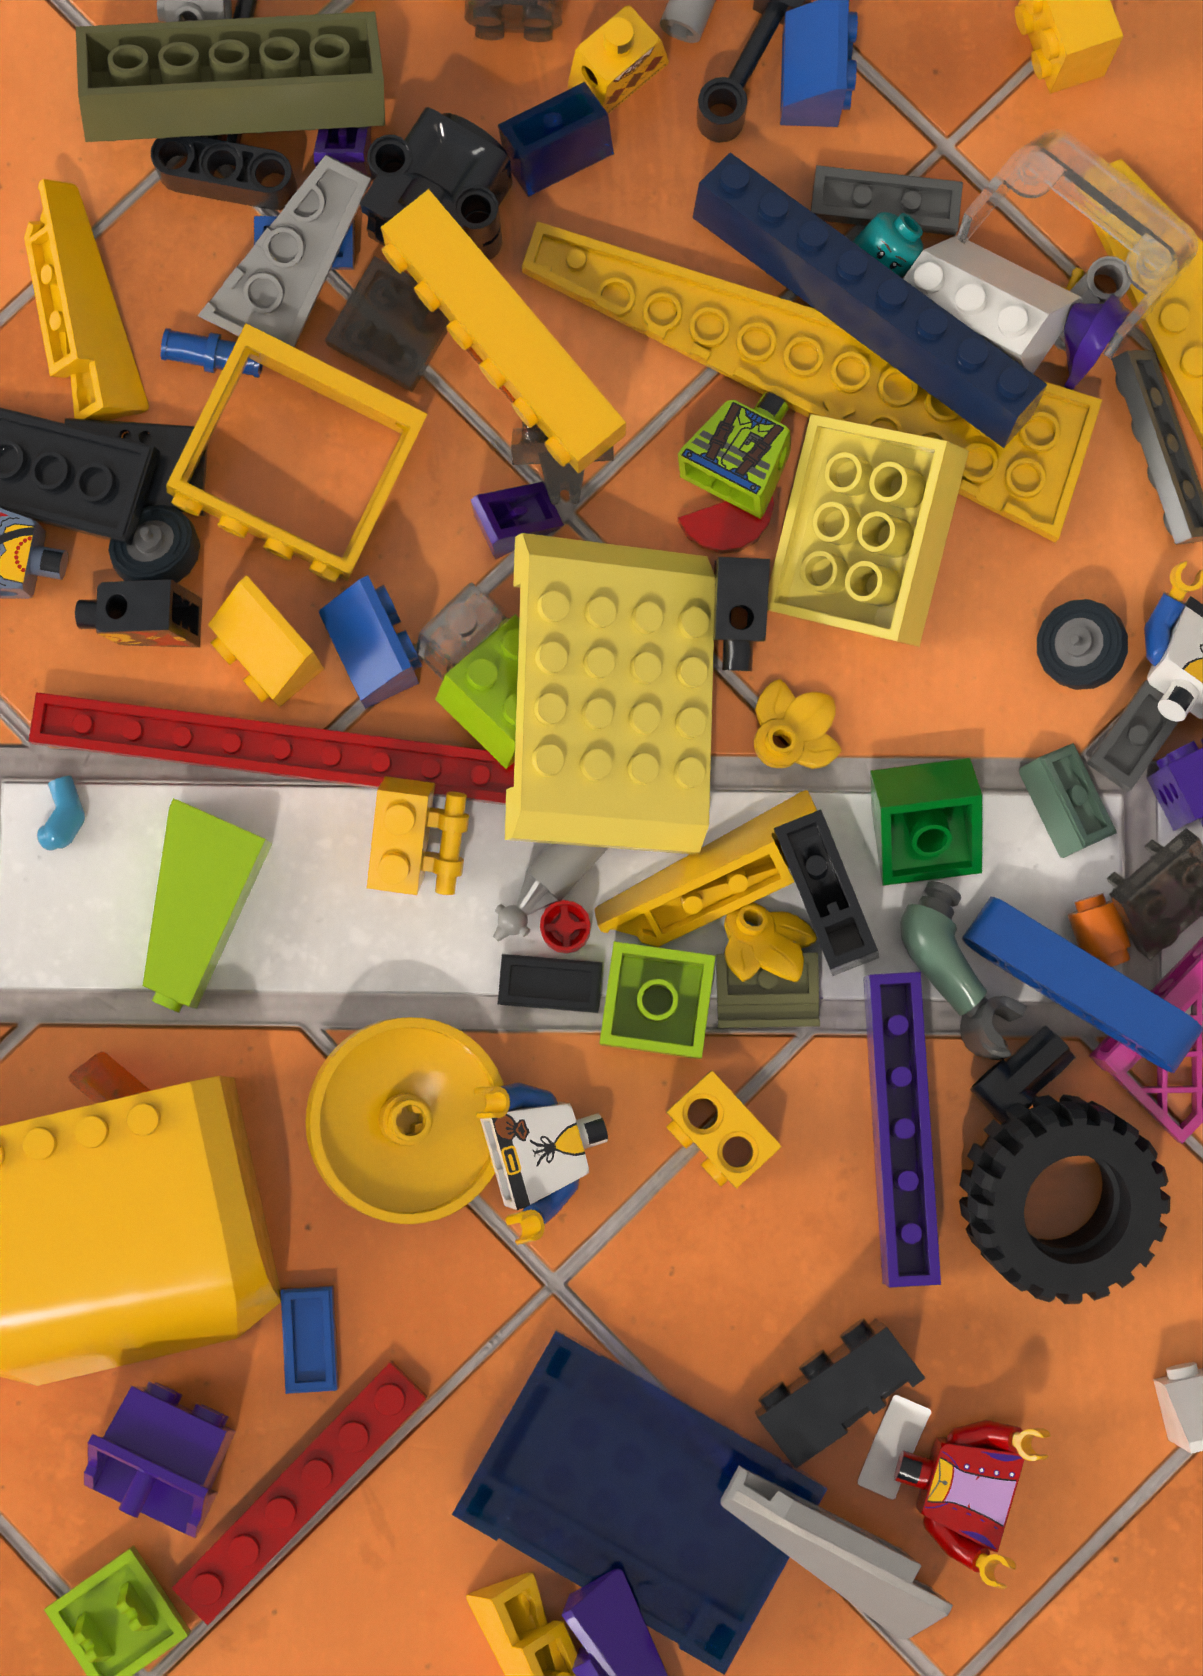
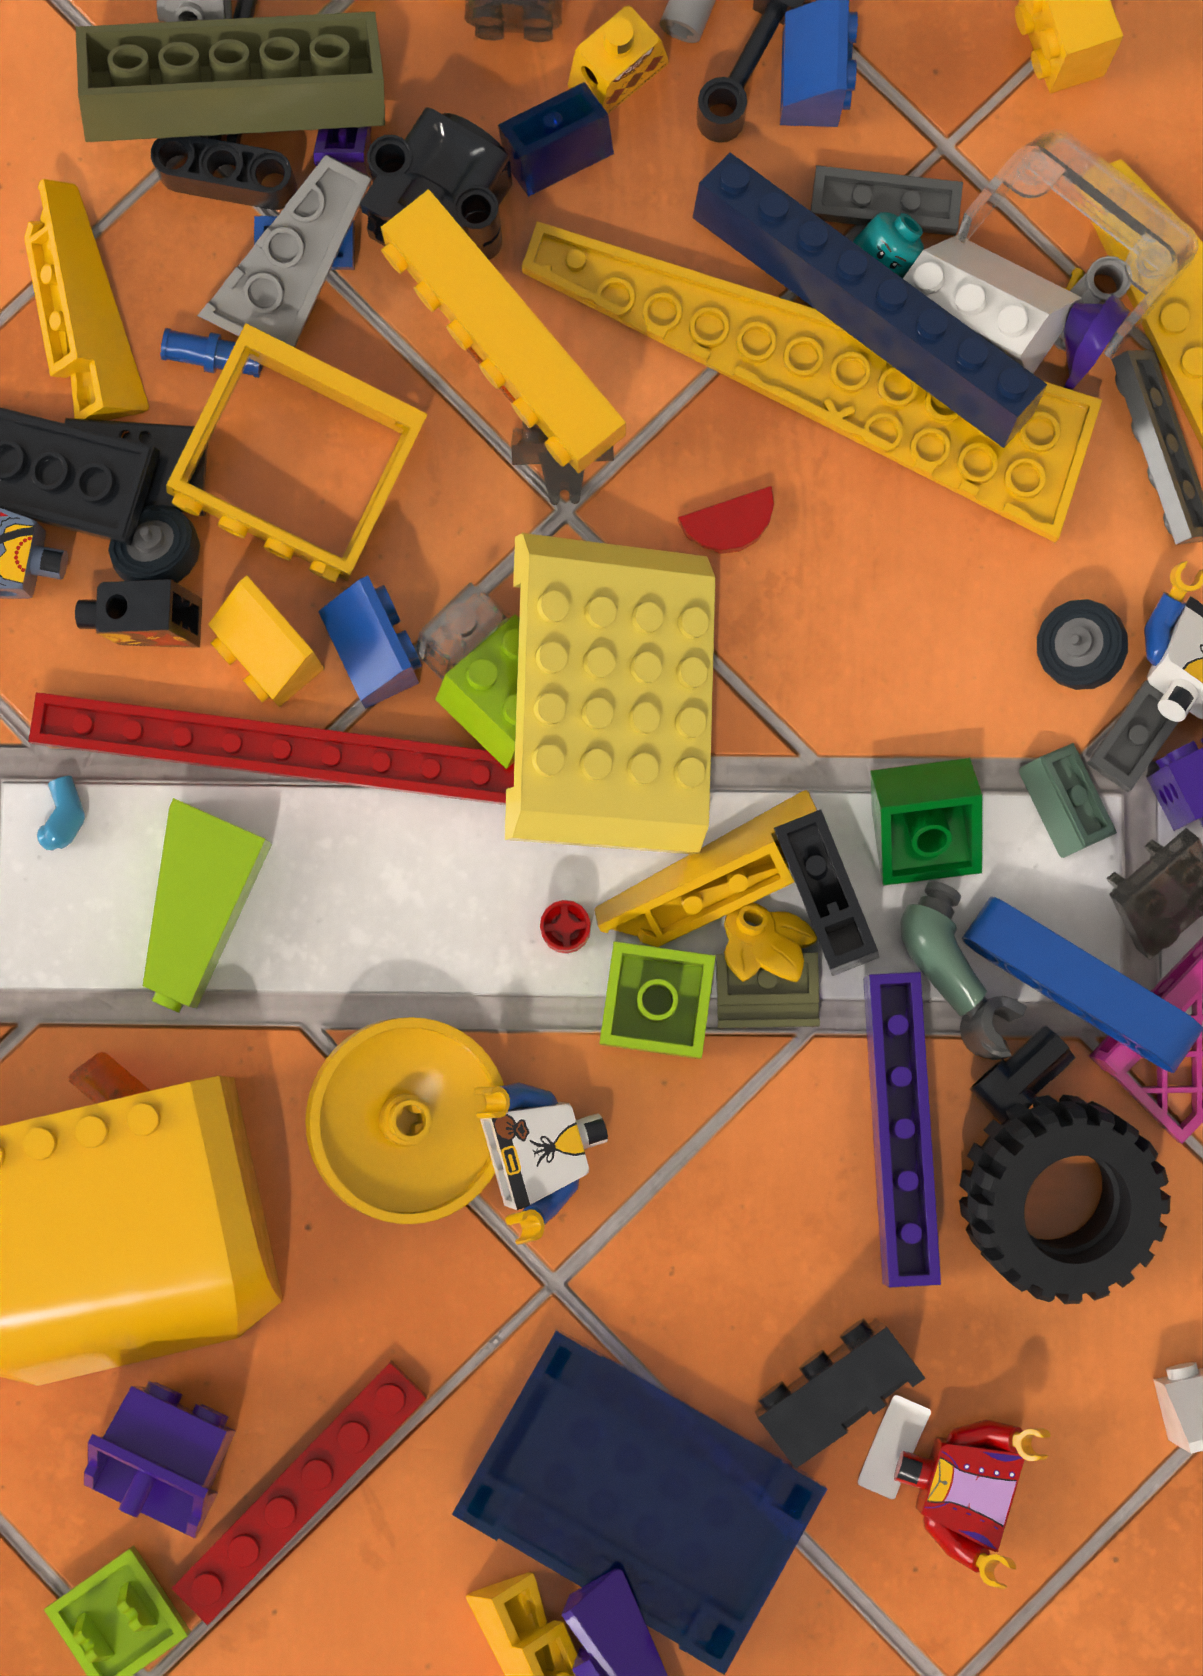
blue tile [281,1286,339,1394] -> none
clear smoke plate [325,256,450,392] -> none
yellow brick [367,776,469,895] -> none
dark purple slope [471,482,564,559] -> none
light grey wheel [493,844,608,942] -> none
black tile [498,954,603,1013] -> none
yellow brick [666,1071,782,1189] -> none
torso [678,392,791,519] -> none
black torso [713,557,770,671] -> none
light grey wedge [720,1466,953,1640] -> none
yellow plate [754,679,842,769] -> none
light yellow slope [767,414,969,647] -> none
orange brick [1068,893,1131,967] -> none

